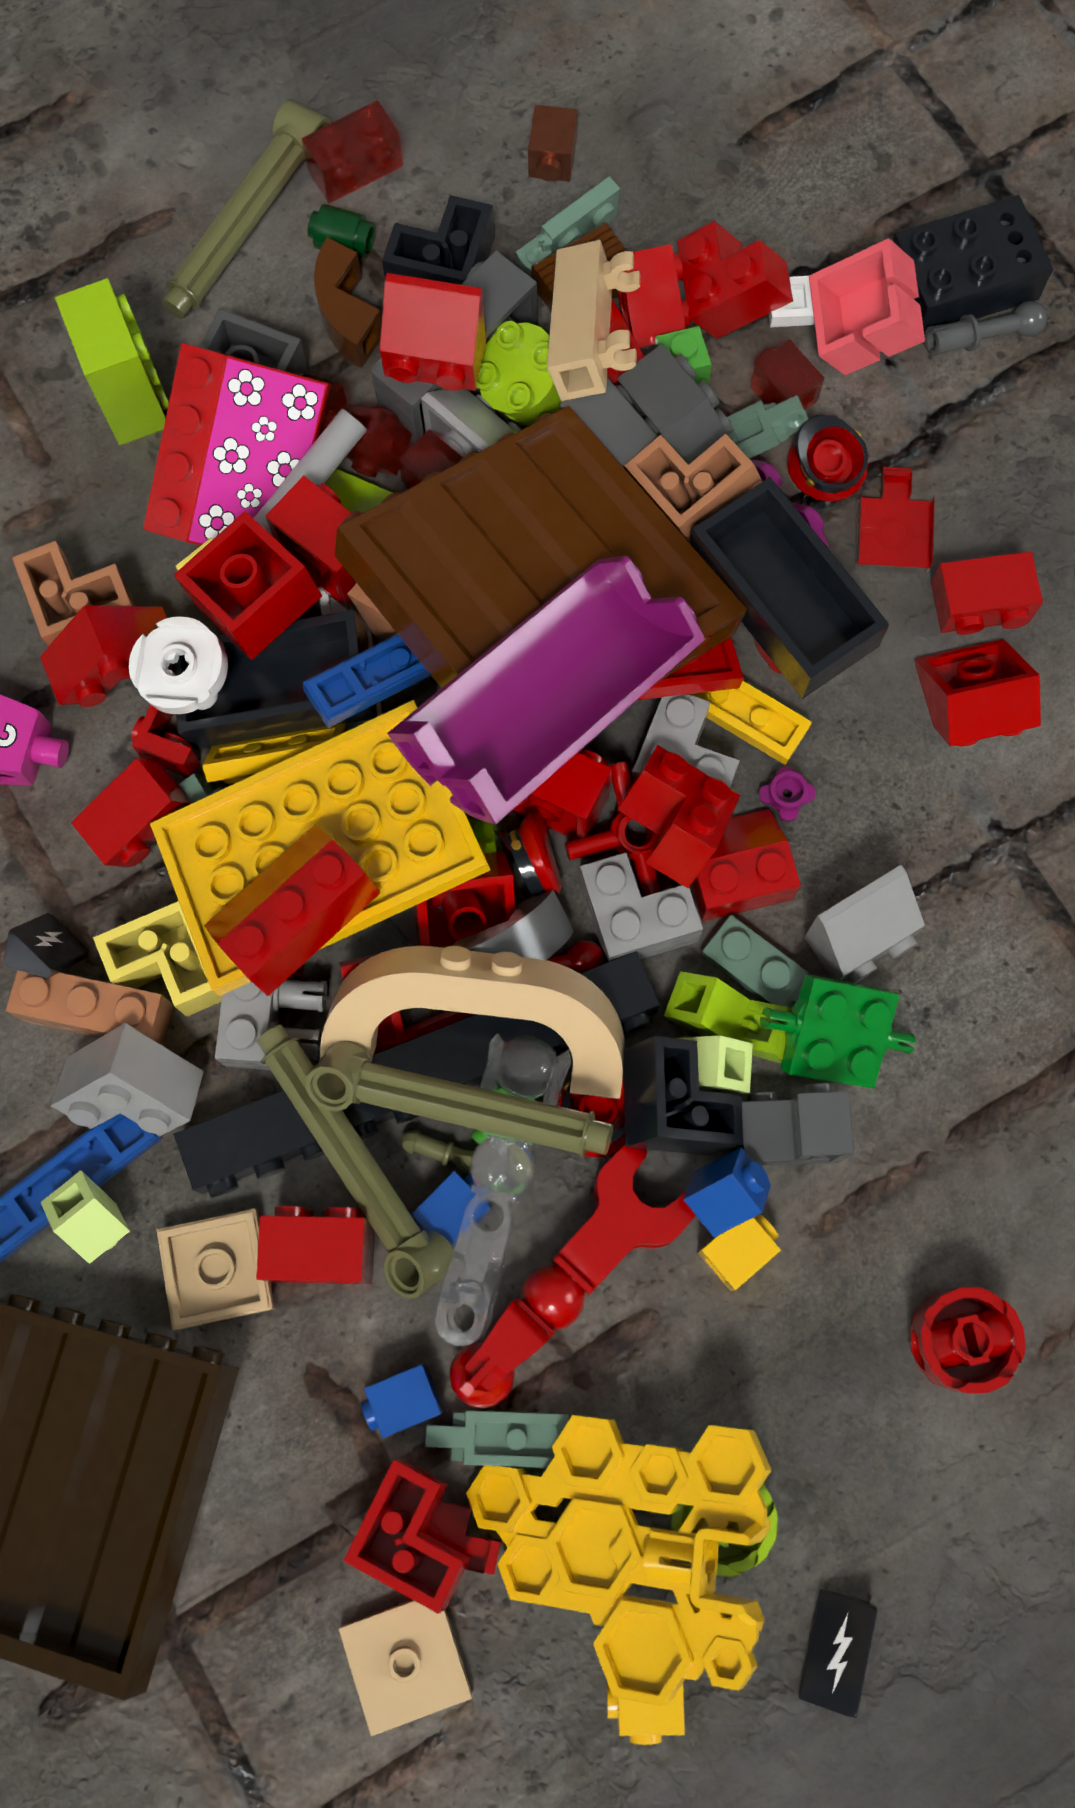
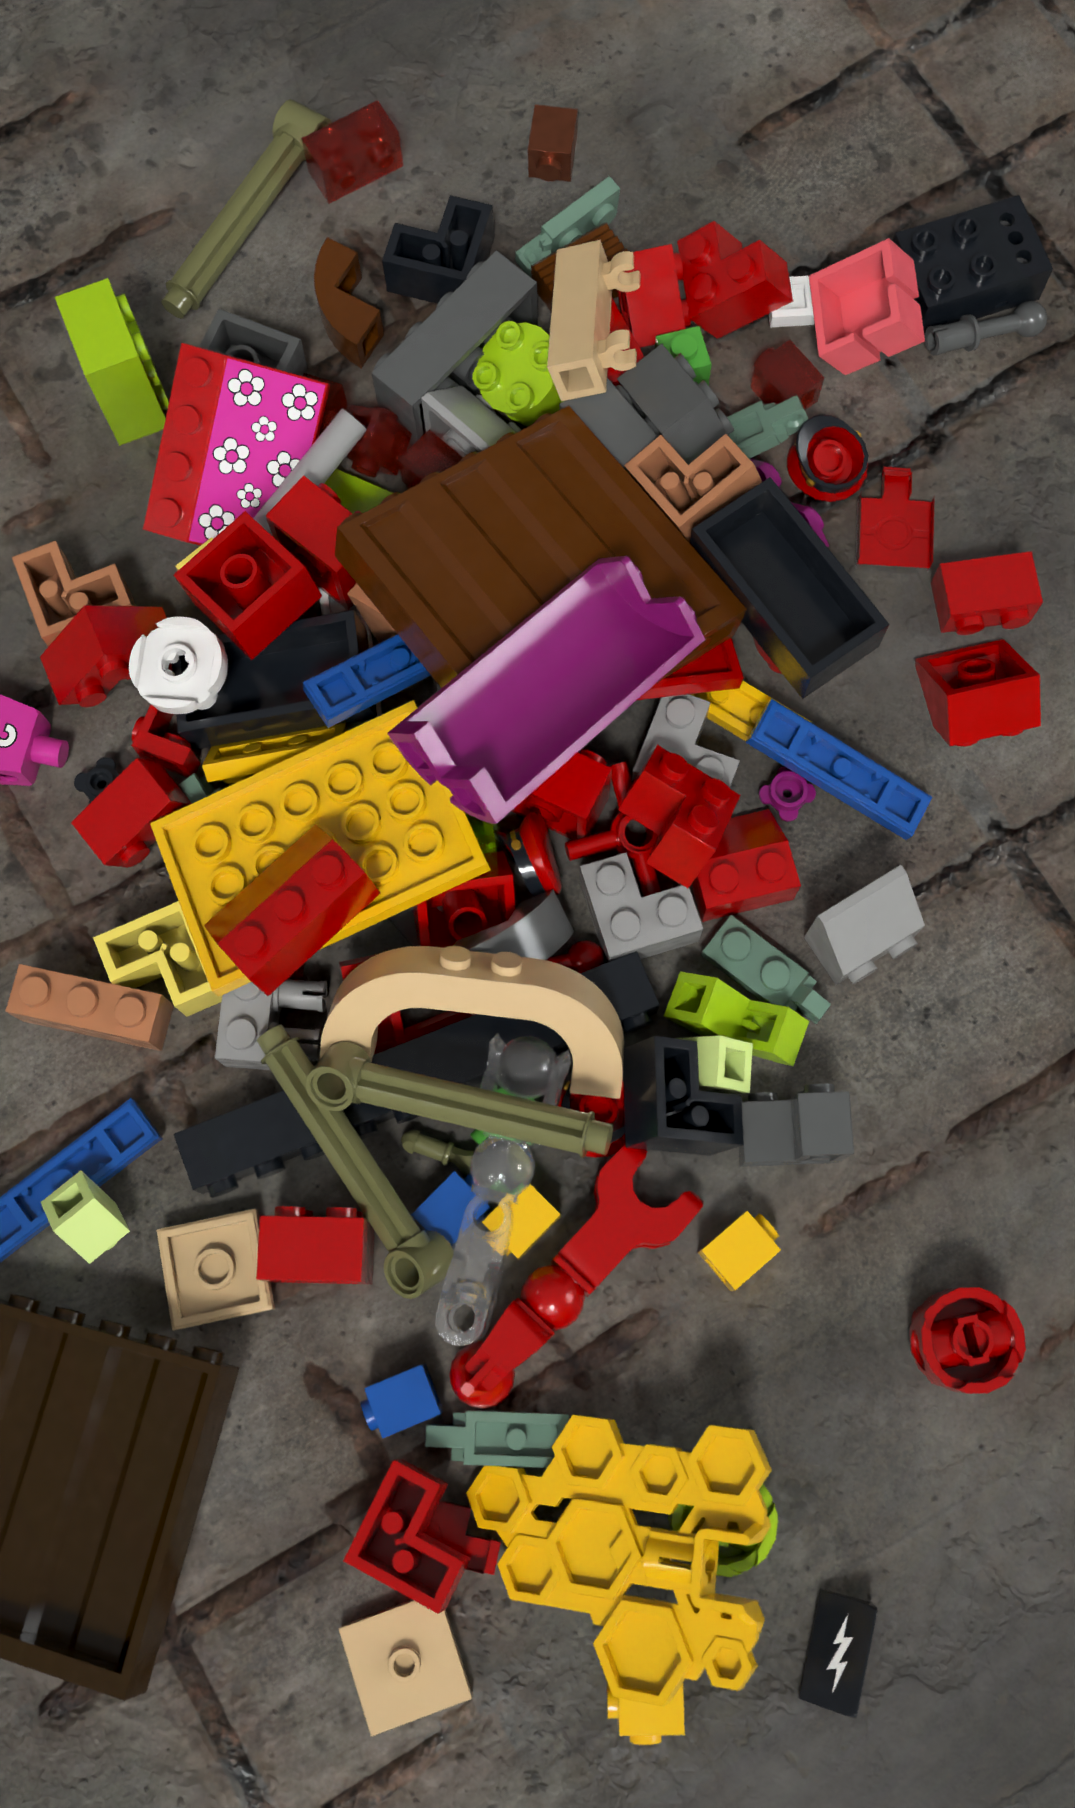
black slope [3,913,89,978] -> none
light grey brick [50,1023,204,1136] -> none
dark green brick [307,204,375,258] -> none
slope [380,273,486,391] -> none
blue brick [683,1147,771,1237] -> none
green plate [760,974,916,1089] -> none
none -> black plate [74,757,119,804]
none -> yellow brick [482,1179,561,1260]
none -> blue plate [745,699,932,840]

